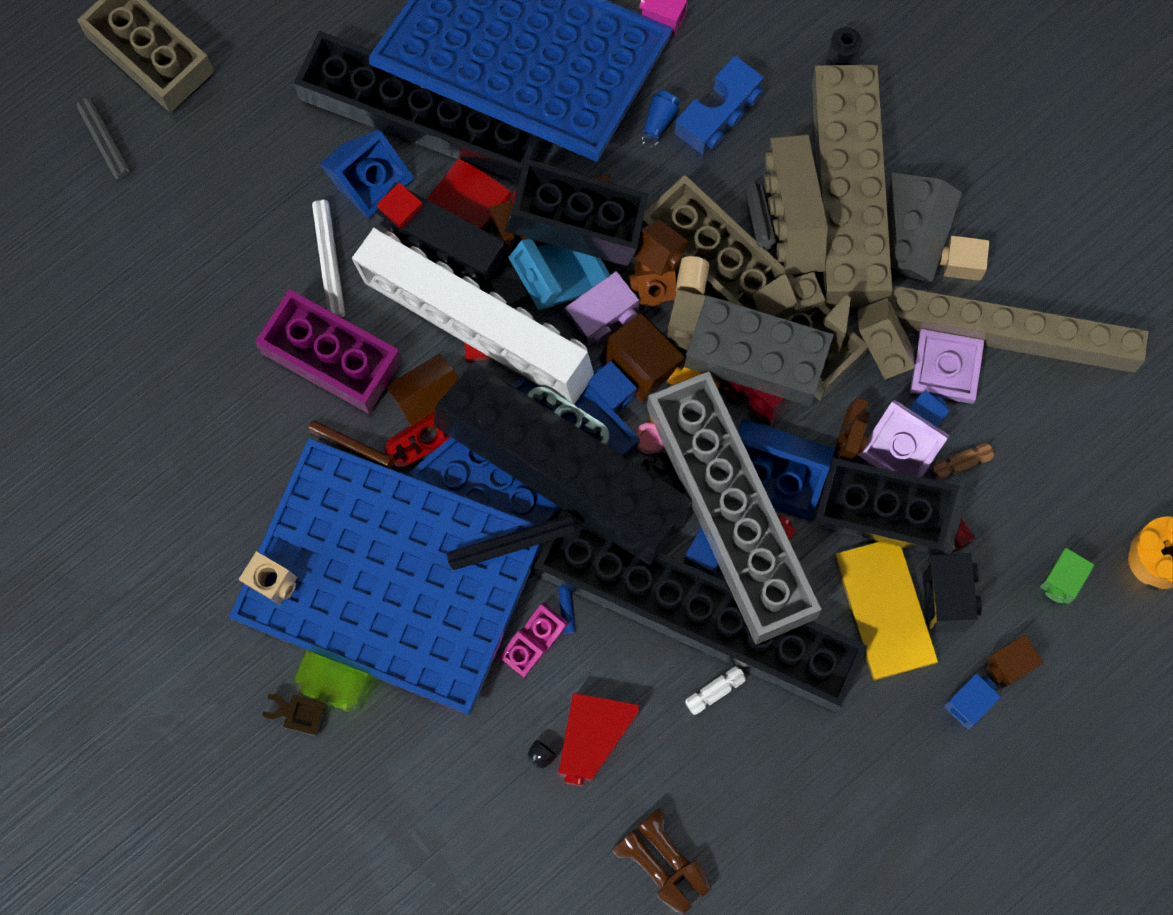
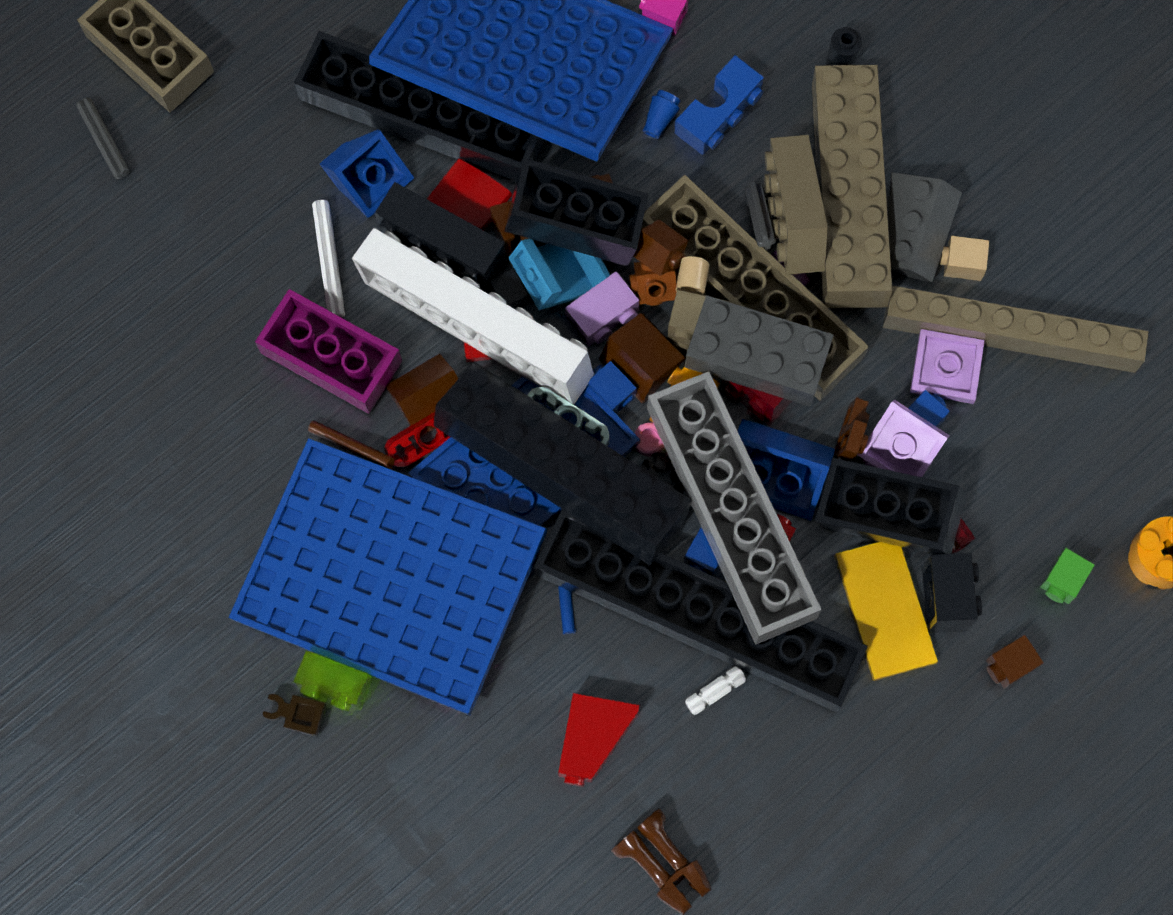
tan brick [238,551,297,605] -> none
red tile [377,182,423,229] -> none
black axle [447,515,576,570] -> none
dark pink slope [499,603,570,678] -> none
black hinge [528,739,557,768] -> none
dark tan slope [752,272,825,319] -> none
dark tan slope [822,295,851,354] -> none
dark tan brick [858,298,915,379] -> none
medium nougat axle [931,442,994,480] -> none
blue brick [944,673,1001,730] -> none

